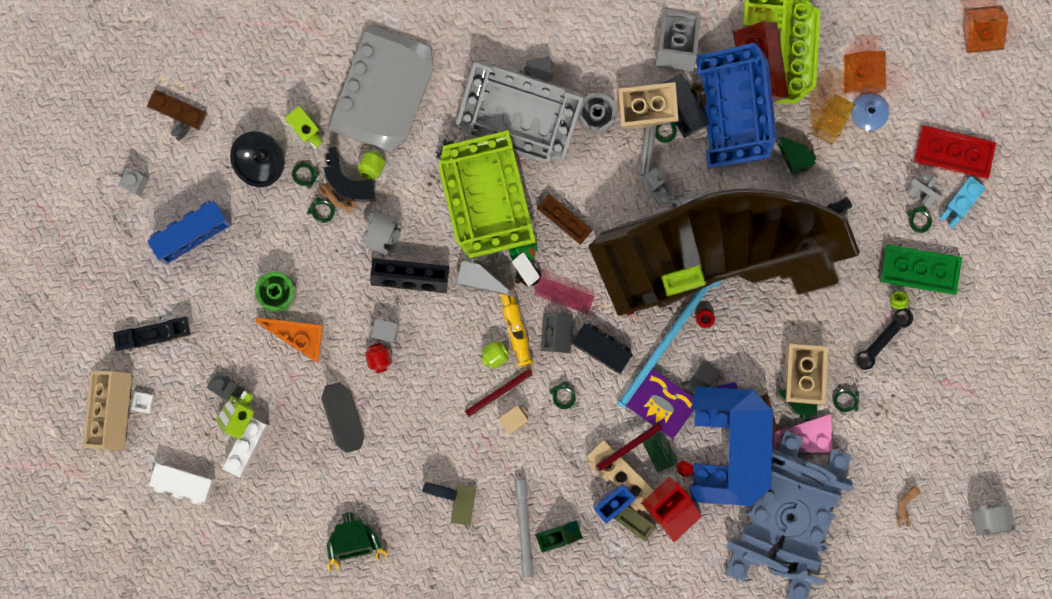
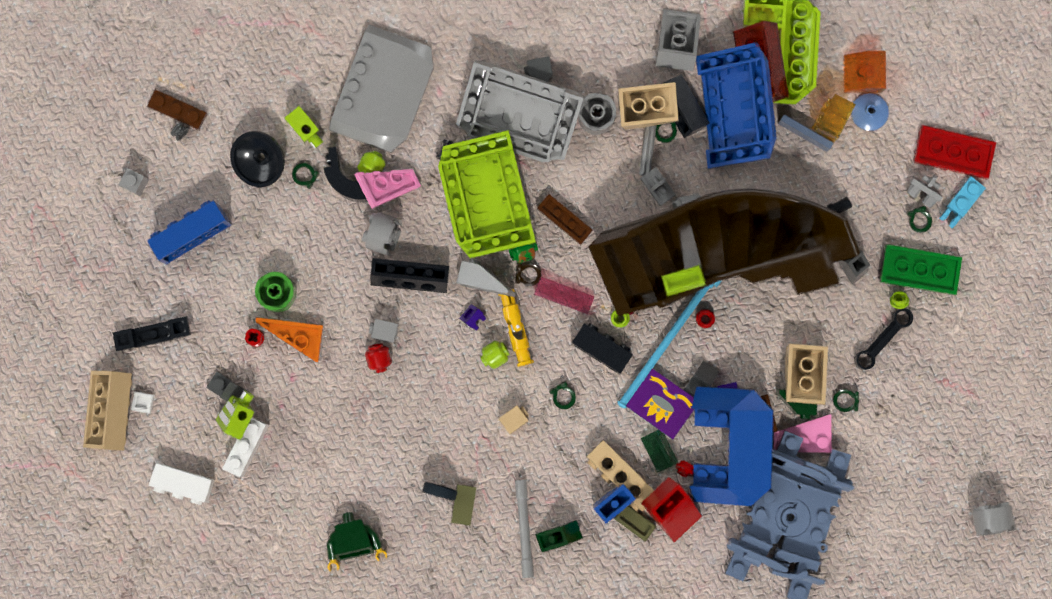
dark green piece [307,197,335,223] -> none
medium nougat arm [318,182,358,213] -> none
dark grey shield [321,382,365,453] -> none
dark red bar [465,369,533,417] -> none
white sticker [512,253,540,286] -> none
dark grey panel [541,313,573,353] -> none
dark red bar [595,423,662,472] -> none
dark brown piece [690,82,707,109] -> none
dark green slope [776,137,816,176] -> none
medium nougat arm [897,486,921,528] -> none
clear orange slope [963,5,1008,53] -> none
none -> red bush [245,329,265,347]
none -> bright pink wing [354,169,421,209]
none -> dark purple tile [459,304,486,331]
none -> lime plate [611,310,630,328]
none -> sand blue tile [778,115,834,152]
none -> dark grey slope [838,250,870,284]

